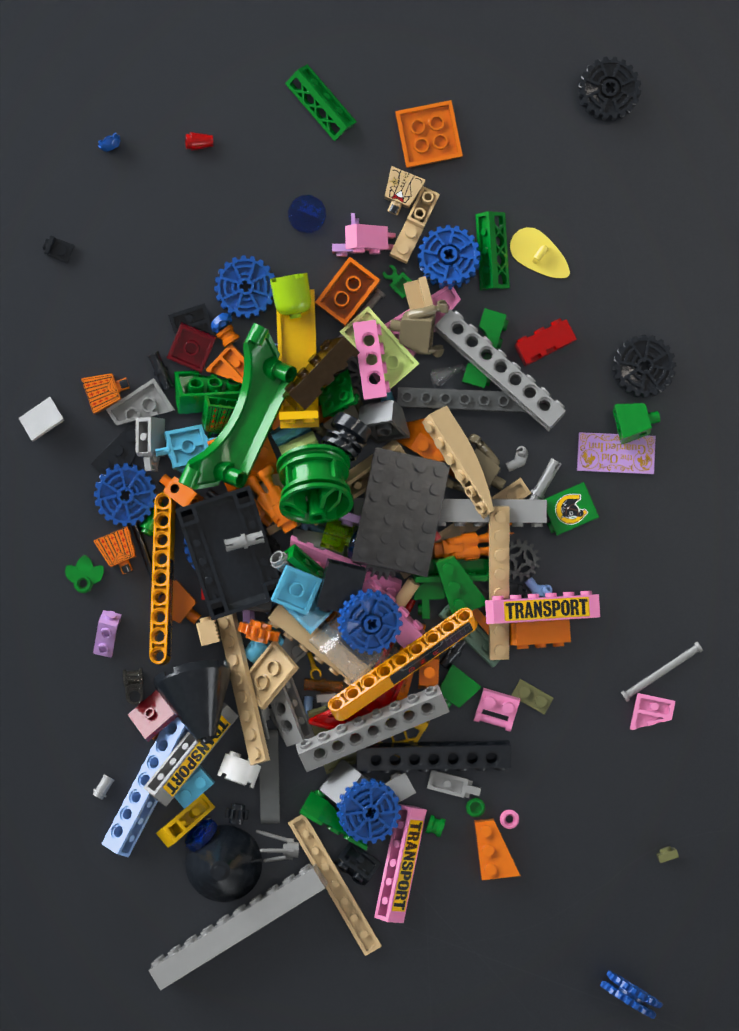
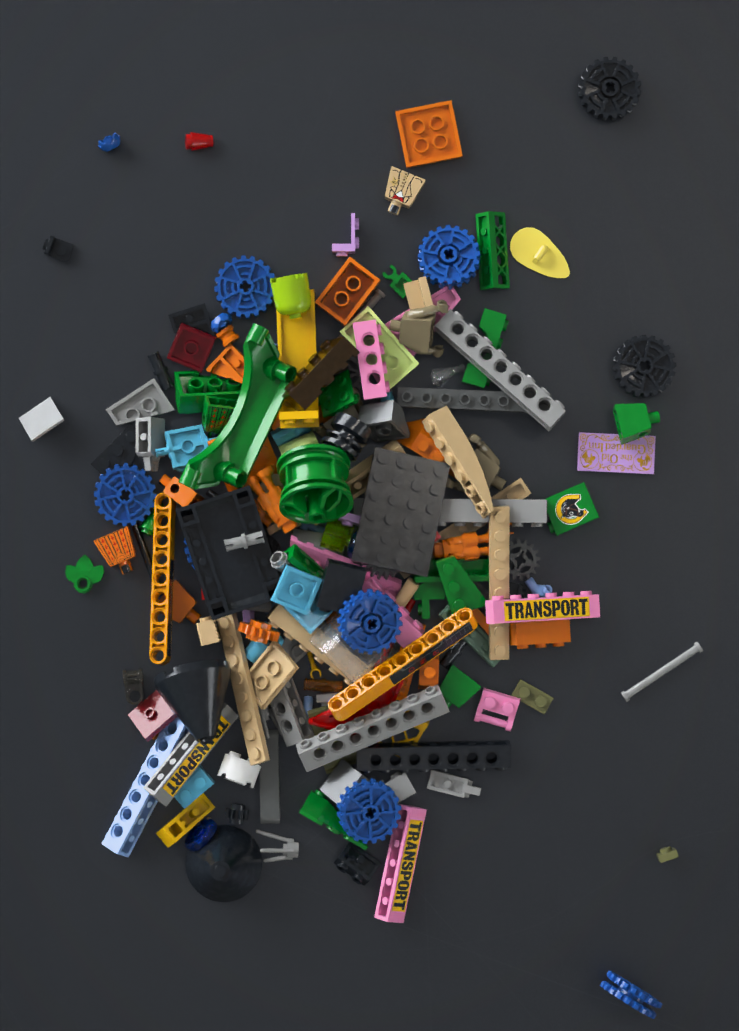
orange torso [81,373,130,414] -> none
lavender bracket [93,610,122,658] -> none
light grey pin [93,774,115,800] -> none
light grey brick [148,863,328,990] -> none
green fence [285,64,357,141] -> none
clear blue tile [288,195,326,233] -> none
tan plate [288,814,382,956] -> none
bright pink hinge [345,224,396,254] -> none
tan slope [389,186,440,264] -> none
green wheel [425,815,446,838] -> none
green plate [466,798,485,817] -> none
orange wedge [474,818,520,880] -> none
bright pink plate [500,809,519,829] -> none
light grey arm [505,446,528,472] -> none
red wedge [514,318,577,367] -> none
light grey pin [528,458,562,500] -> none
bright pink wing [630,693,676,730] -> none

